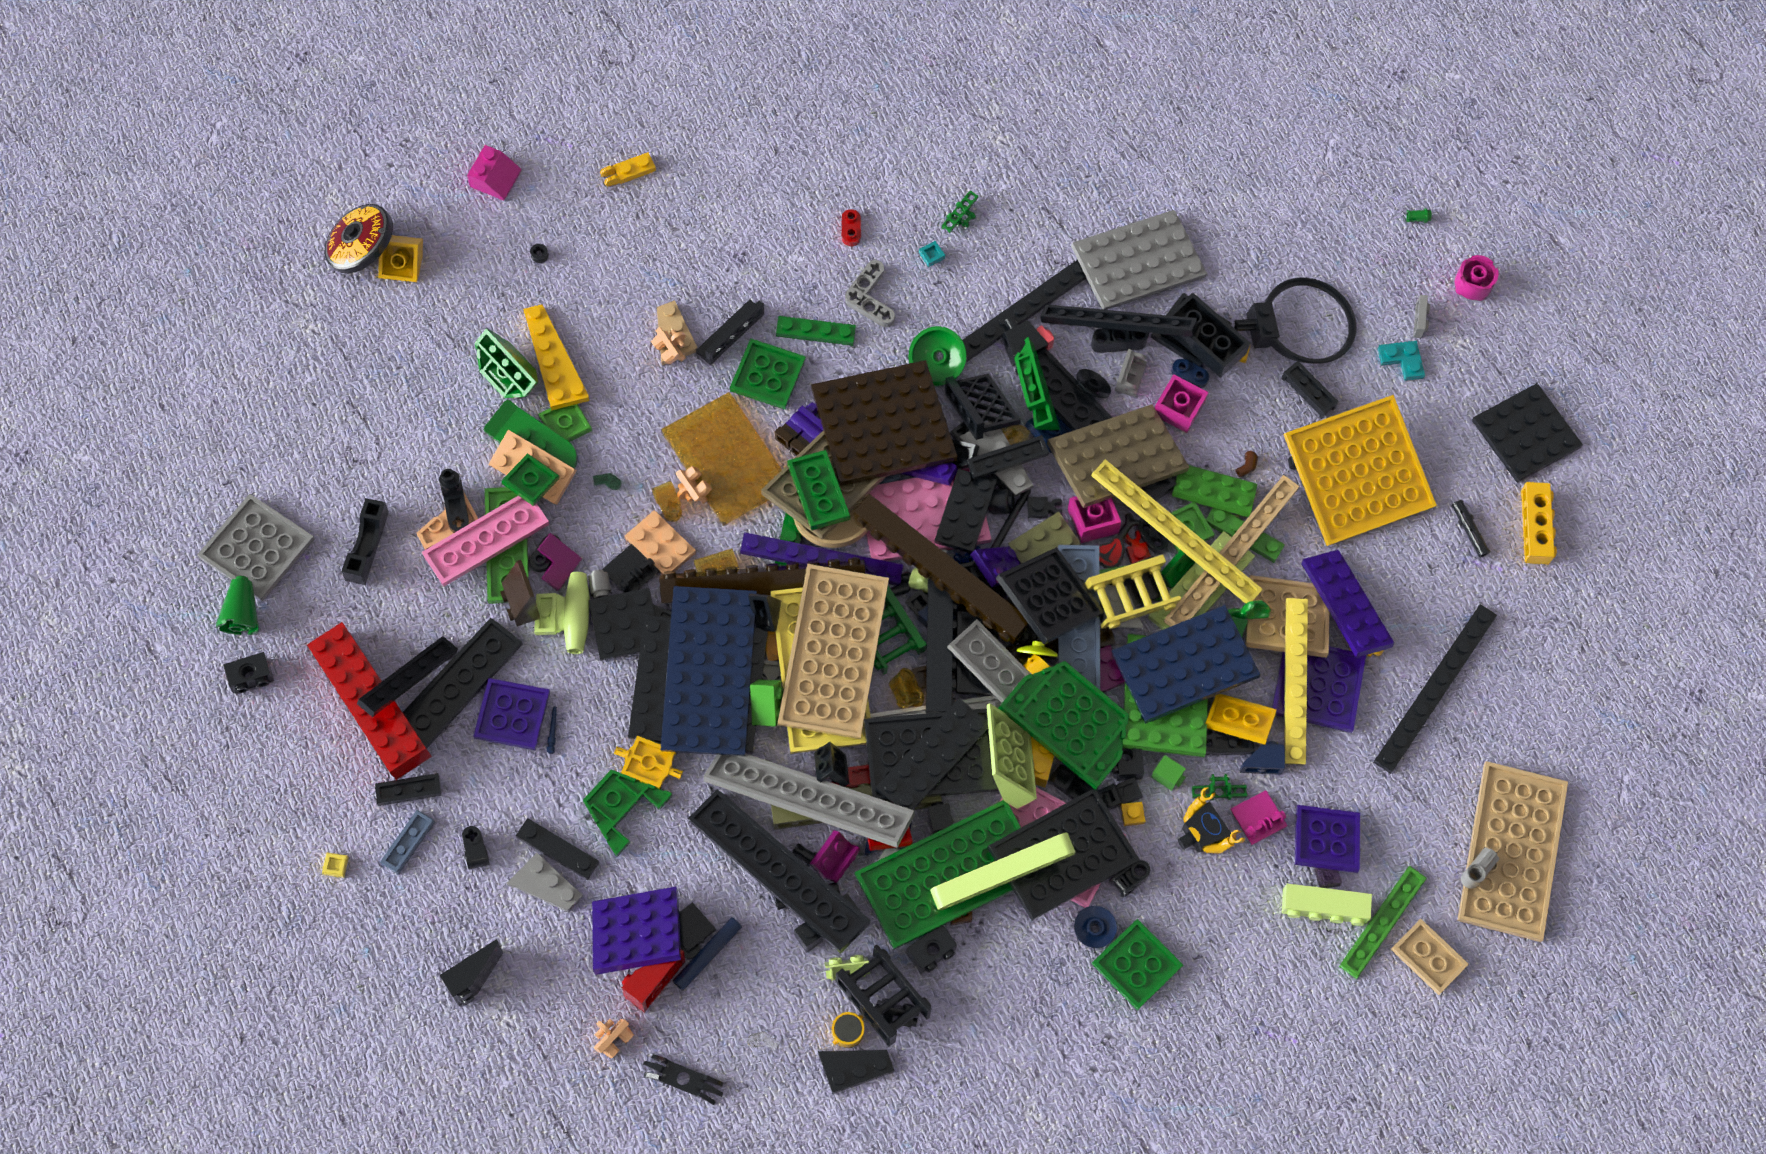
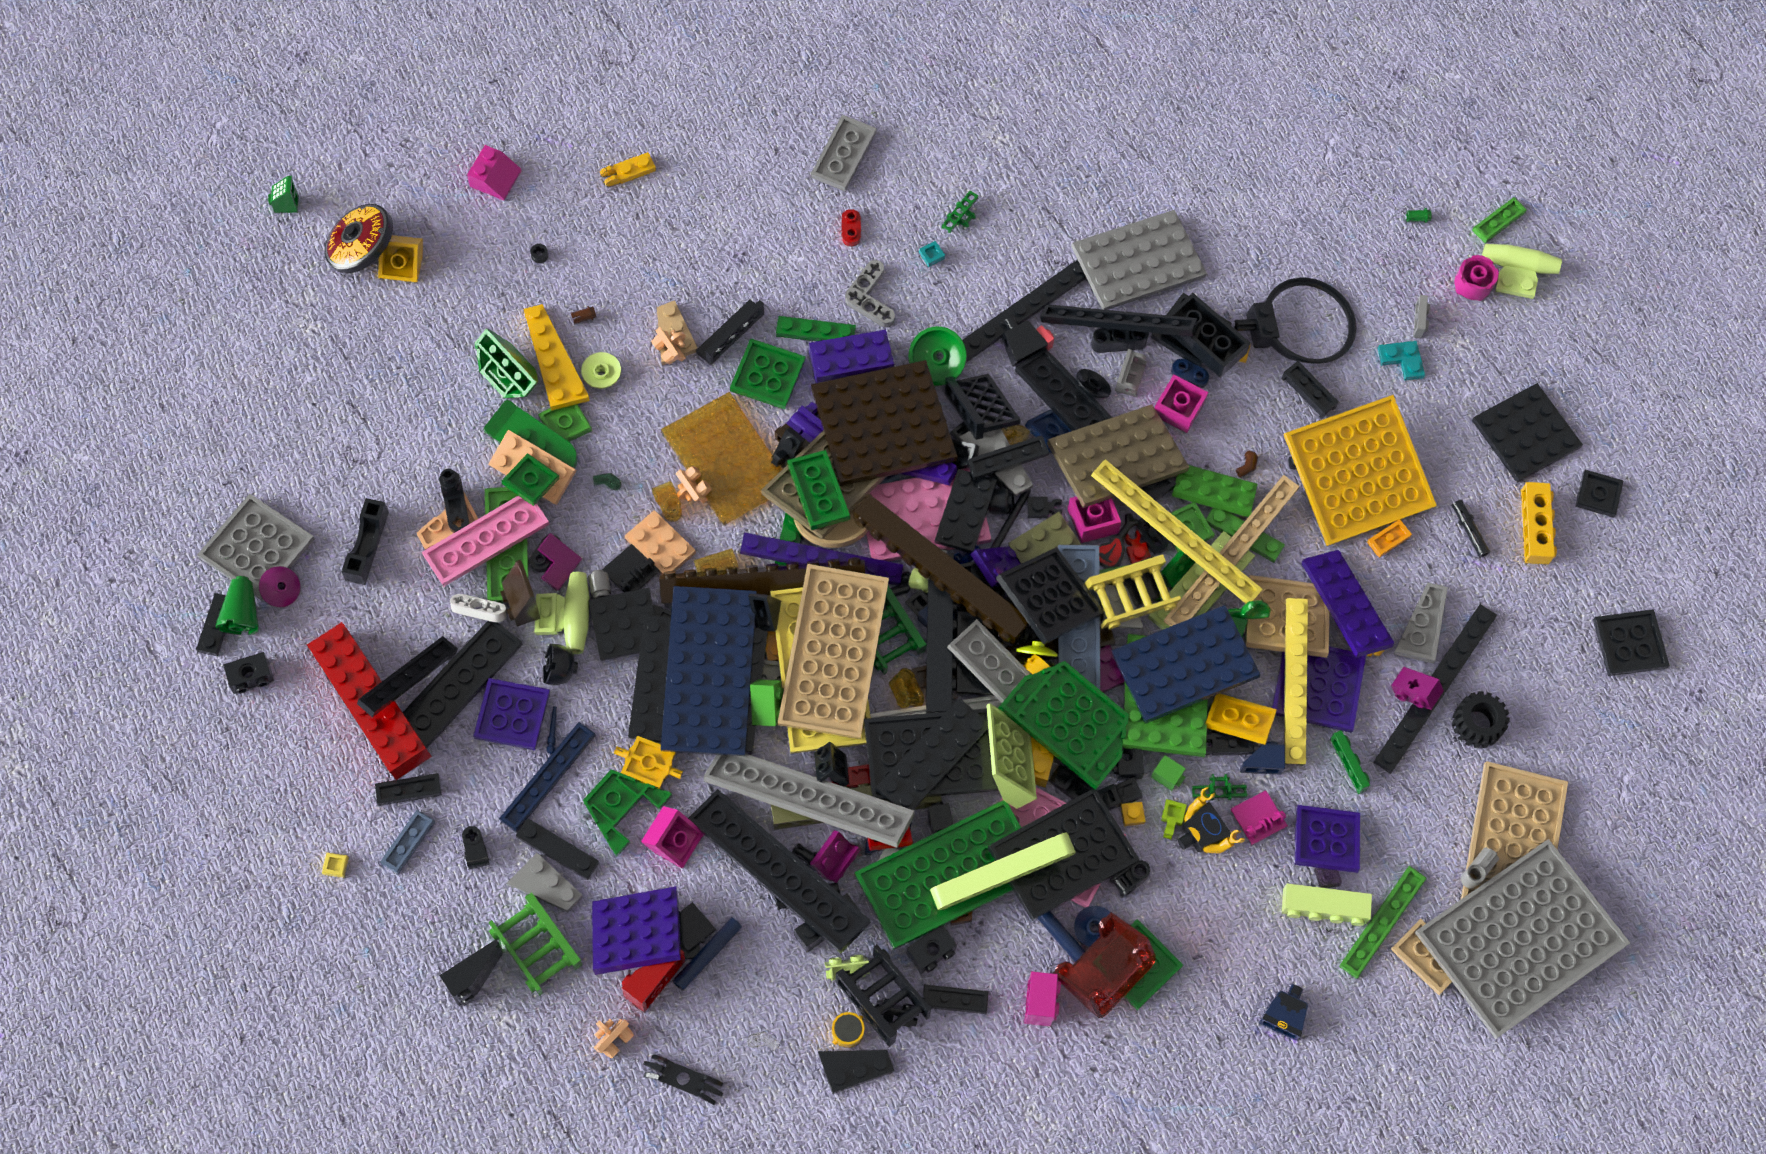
green wedge [1014,337,1060,430] -> none
none -> black plate [196,593,226,657]
none -> magenta dish [259,566,301,607]
none -> green slope [268,176,299,213]
none -> white beam [450,594,507,622]
none -> bright green fence [488,892,582,996]
none -> dark blue tile [499,722,596,833]
none -> black cylinder [542,644,578,685]
none -> reddish brown pin [571,306,597,325]
none -> yellowish green dish [581,352,621,389]
none -> dark pink slope [641,806,704,868]
none -> black hinge [771,427,805,468]
none -> dark purple brick [809,329,894,383]
none -> light grey plate [811,115,877,191]
none -> black tile [923,984,989,1014]
none -> dark pink brick [1024,971,1061,1026]
none -> dark blue piece [1037,911,1087,963]
none -> clear red windscreen [1053,912,1156,1018]
none -> lime plate [1161,799,1187,840]
none -> dark blue torso [1259,984,1308,1041]
none -> green plate [1330,730,1370,795]
none -> light orange plate [1367,519,1412,558]
none -> magenta brick [1391,667,1444,710]
none -> light grey wing [1394,583,1448,664]
none -> light grey plate [1415,839,1630,1039]
none -> black tyre [1452,691,1510,748]
none -> bright green tile [1472,197,1527,243]
none -> yellowish green plate [1482,244,1562,299]
none -> black tile [1575,469,1624,518]
none -> black plate [1593,609,1670,676]

